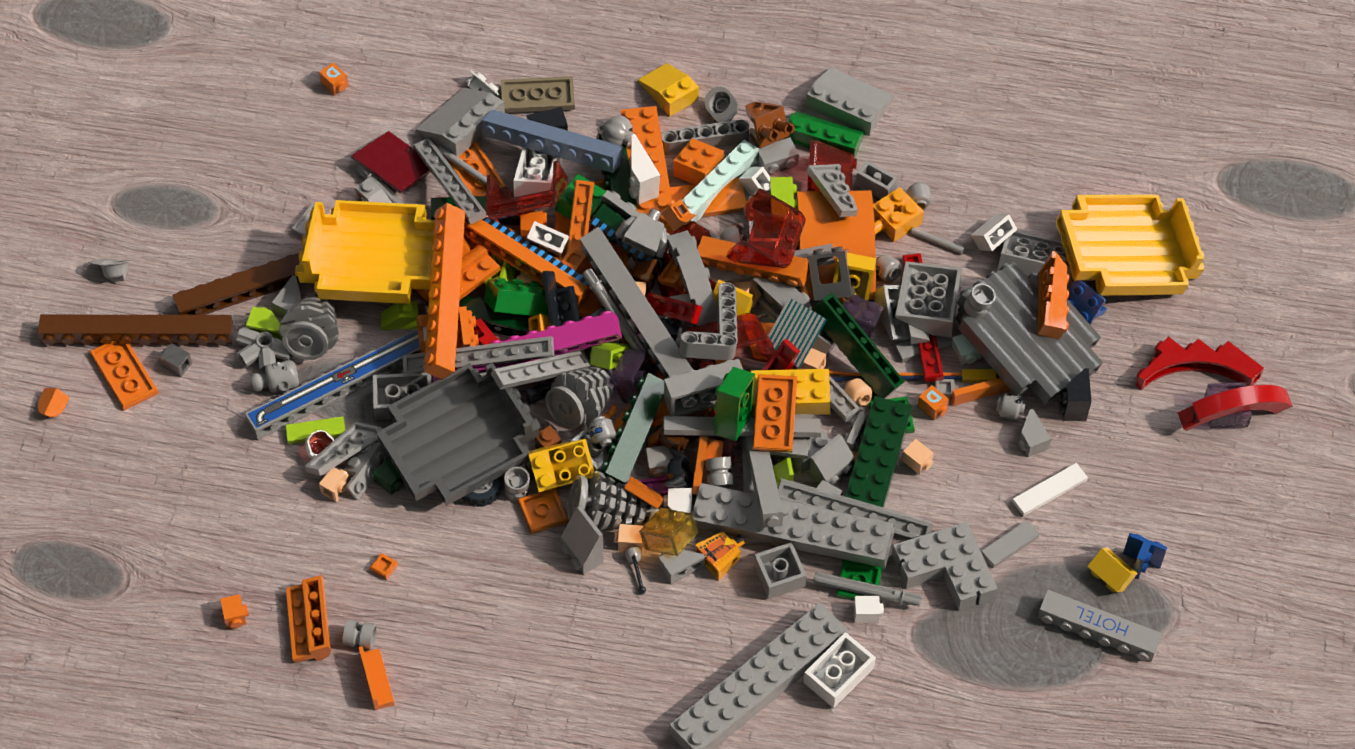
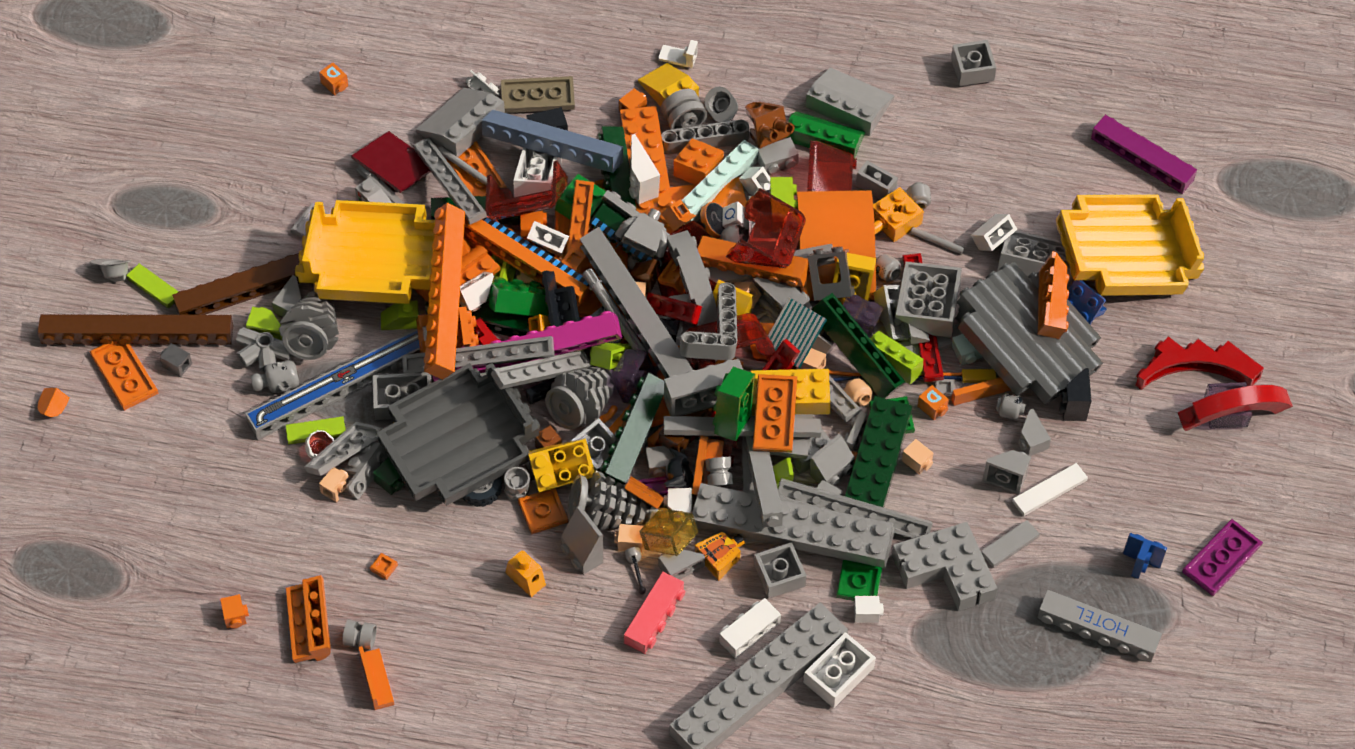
light grey head [588,416,616,447] -> none
light grey plant [600,116,635,148] -> none
light grey wing [806,164,858,217] -> none
light grey axle [814,572,922,607] -> none
light grey wheel [964,283,996,319] -> none
yellow brick [1087,548,1138,592] -> none
none -> lime tile [126,263,179,309]
none -> white slope [459,272,494,312]
none -> light orange torso [505,550,546,598]
none -> orange brick [619,88,647,111]
none -> coral brick [624,572,685,654]
none -> white bracket [659,40,698,68]
none -> light grey wheel [661,89,707,130]
none -> tile [700,202,725,238]
none -> white brick [719,598,781,659]
none -> white brick [722,201,749,231]
none -> lime brick [870,330,924,385]
none -> light grey brick [951,40,996,86]
none -> light grey slope [982,450,1031,494]
none -> magenta brick [1091,114,1197,194]
none -> magenta tile [1182,519,1263,596]

